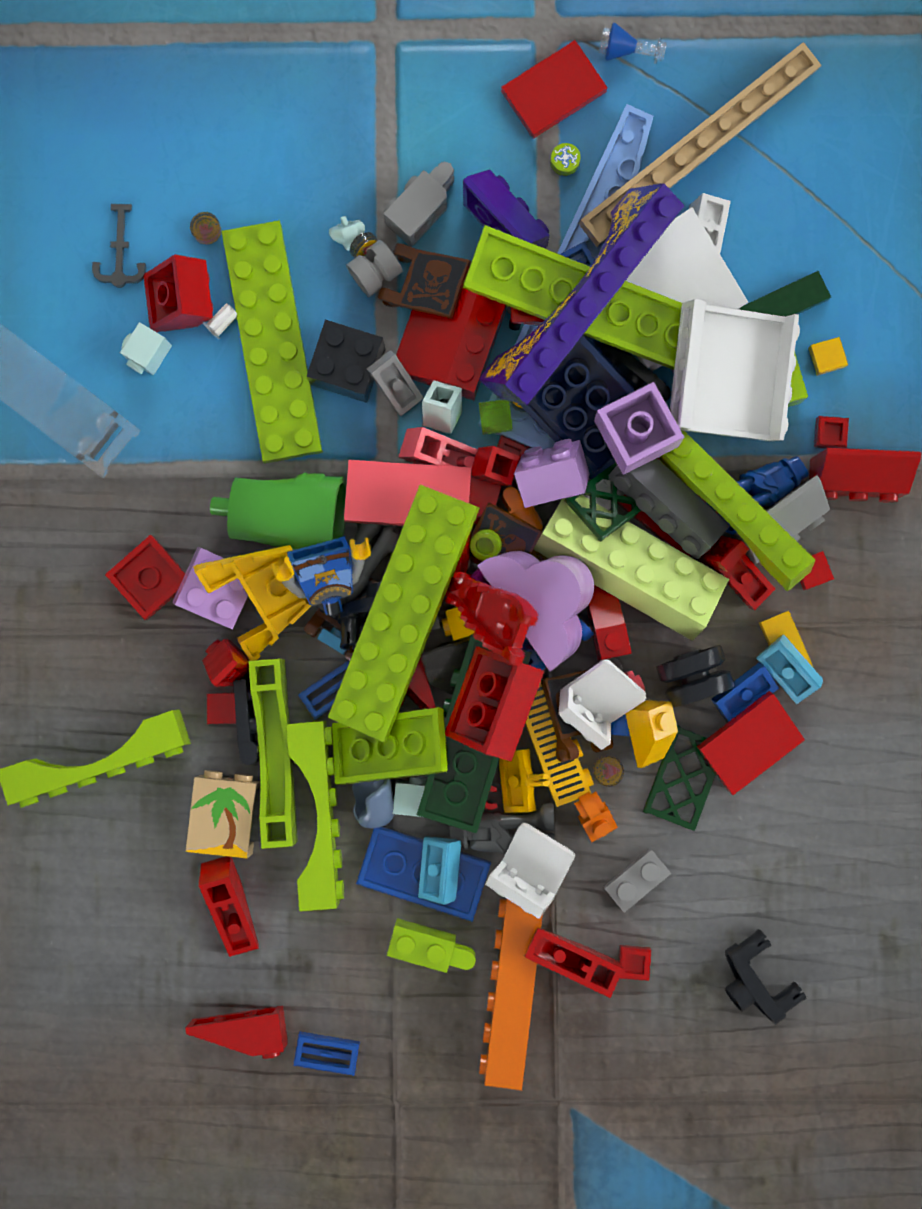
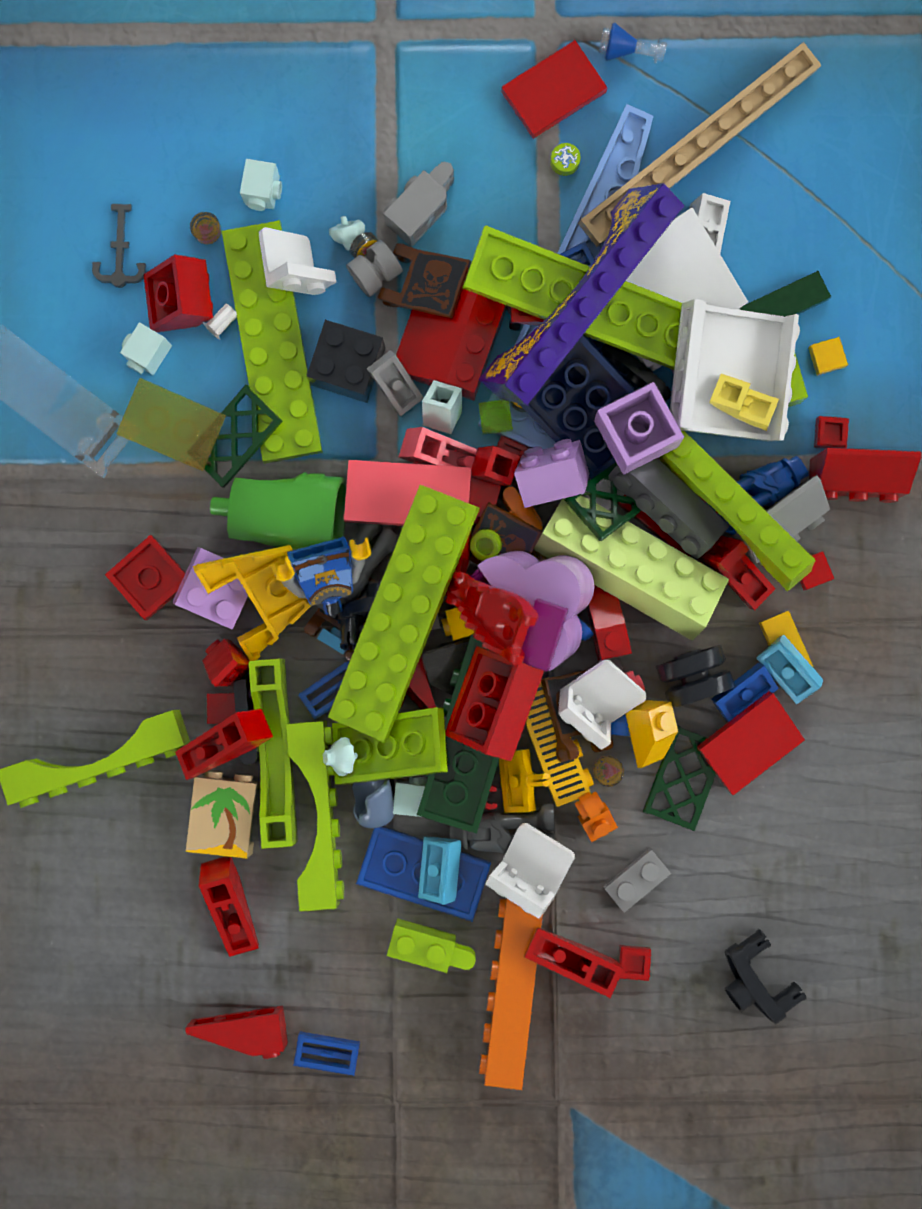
dark purple slope [463,169,550,249] -> none
none -> clear yellow tile [116,378,226,471]
none -> red slope [175,709,273,780]
none -> dark green window [187,384,283,488]
none -> light aqua brick [240,159,282,211]
none -> white bracket [259,227,337,295]
none -> light aqua piece [323,737,358,776]
none -> magenta tile [521,598,568,671]
none -> light yellow slope [709,373,779,431]

